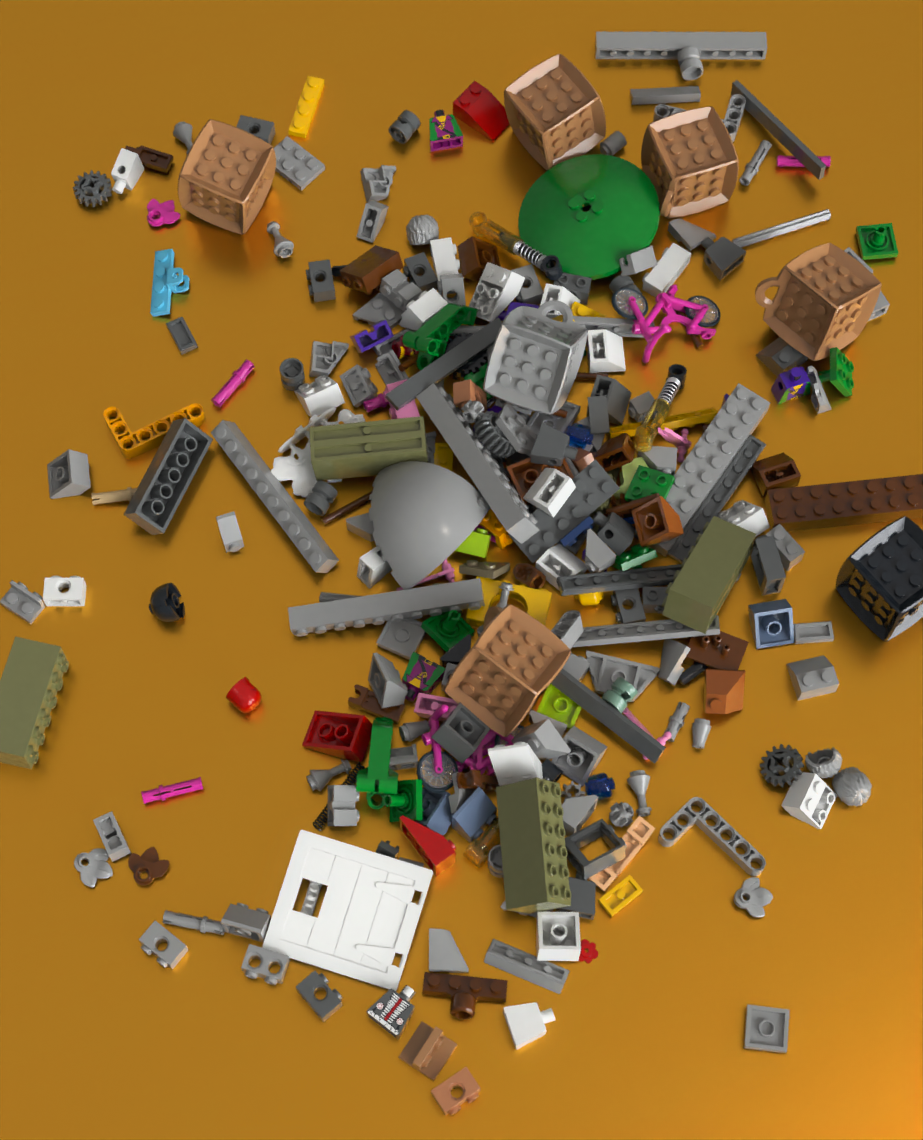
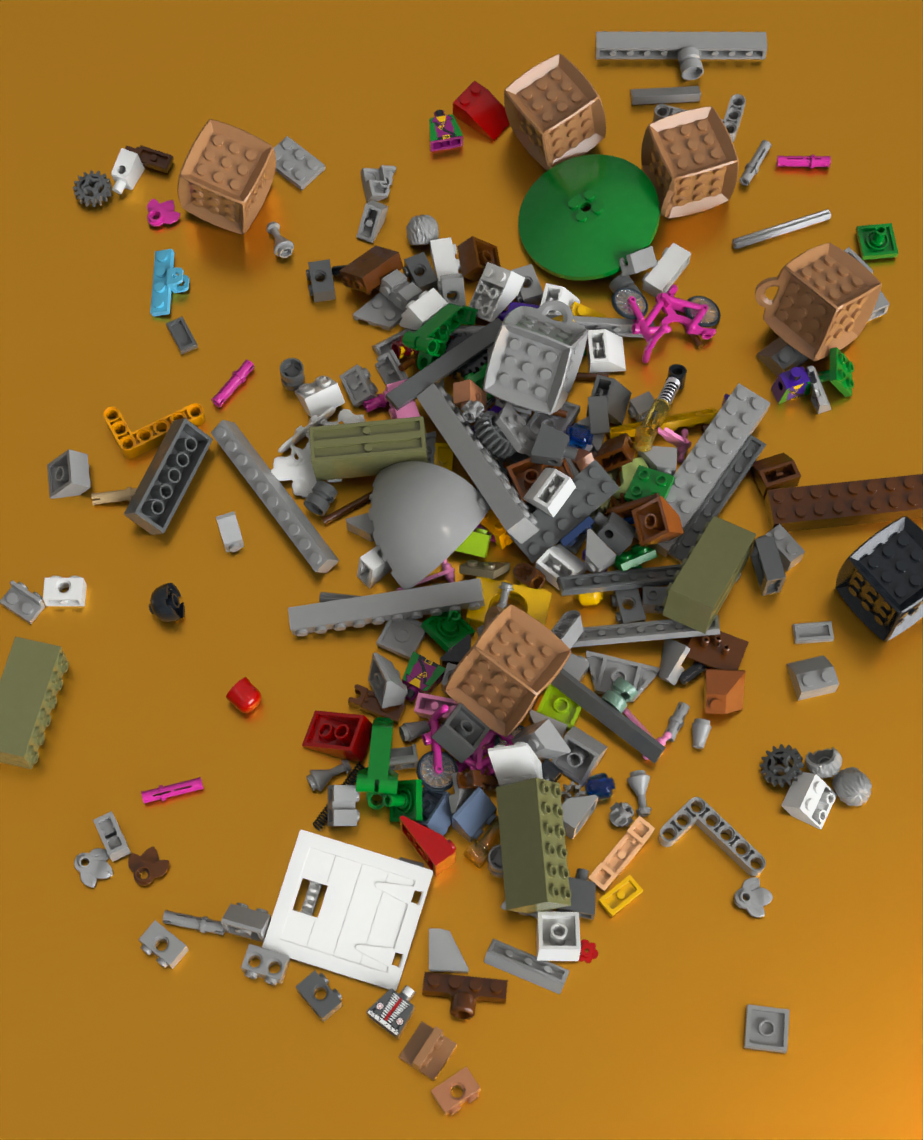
light grey piece [173,122,193,155] -> none
dark grey brick [236,115,275,145] -> none
yellow plate [288,76,325,138] -> none
light grey slope [309,341,349,377] -> none
dark purple brick [350,320,394,353] -> none
dark grey tile [376,841,399,859] -> none
dark grey wheel [388,110,421,144] -> none
piece [469,212,563,280] -> none
white torso [503,1002,555,1050] -> none
dark grey brick [553,273,592,305] -> none
dark grey window [565,819,626,880] -> none
light grey brick [600,131,627,156] -> none
light grey slope [668,219,716,251] -> none
dark grey torso [701,237,746,280] -> none
white slope [717,500,770,536] -> none
dark grey tile [731,80,826,180] -> none
sand blue slope [748,599,794,649] -> none

